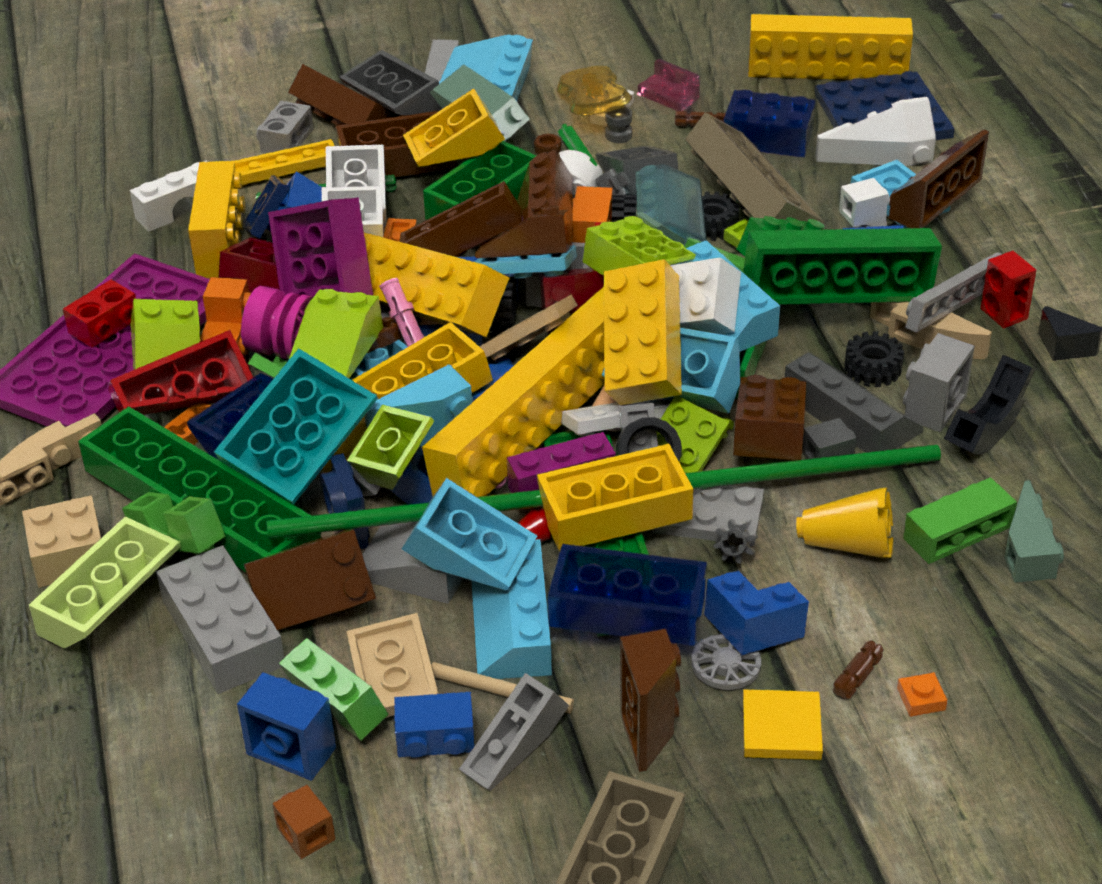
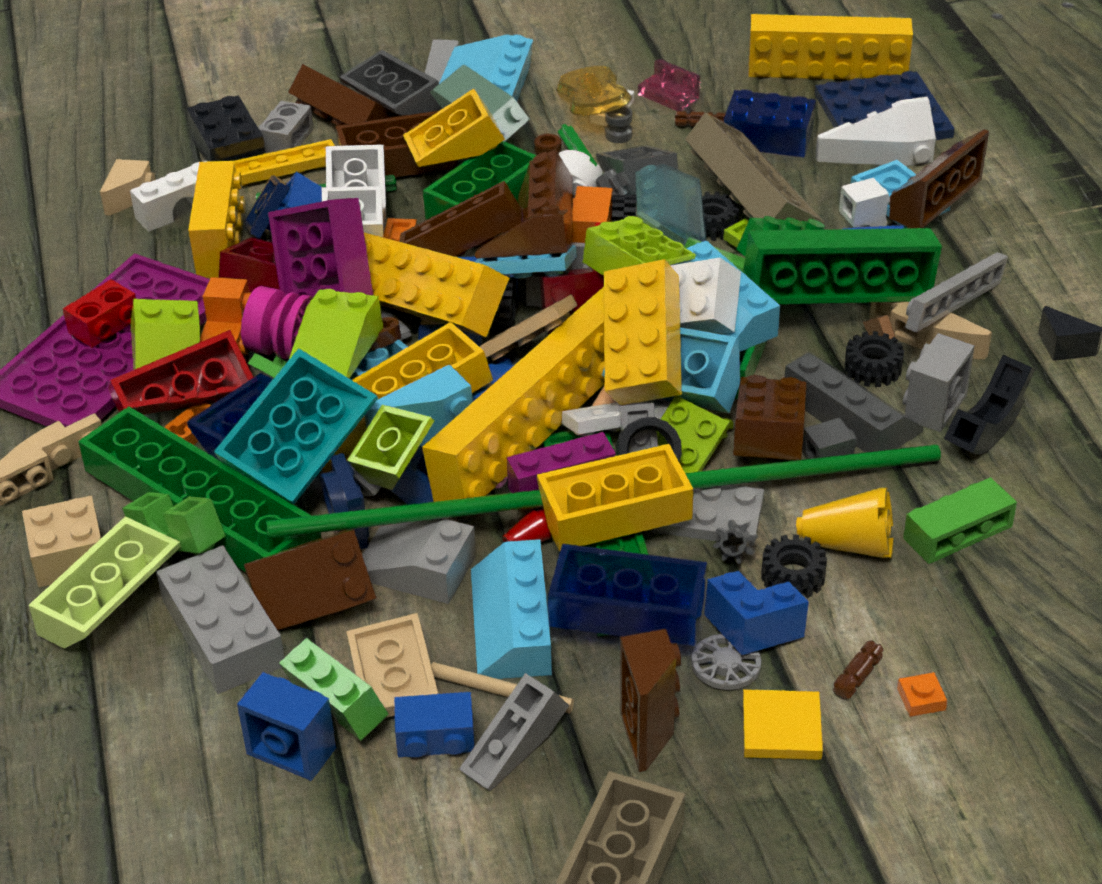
dark orange brick [272,784,336,859] -> none
bright pink pin [379,278,424,347] -> none
medium azure slope [402,478,537,591] -> none
red brick [980,250,1037,329] -> none
sand green slope [1004,480,1064,583] -> none
none -> tan slope [100,159,156,215]
none -> black brick [186,95,266,162]
none -> black tyre [761,534,827,598]
none -> medium nougat tile [863,315,896,339]

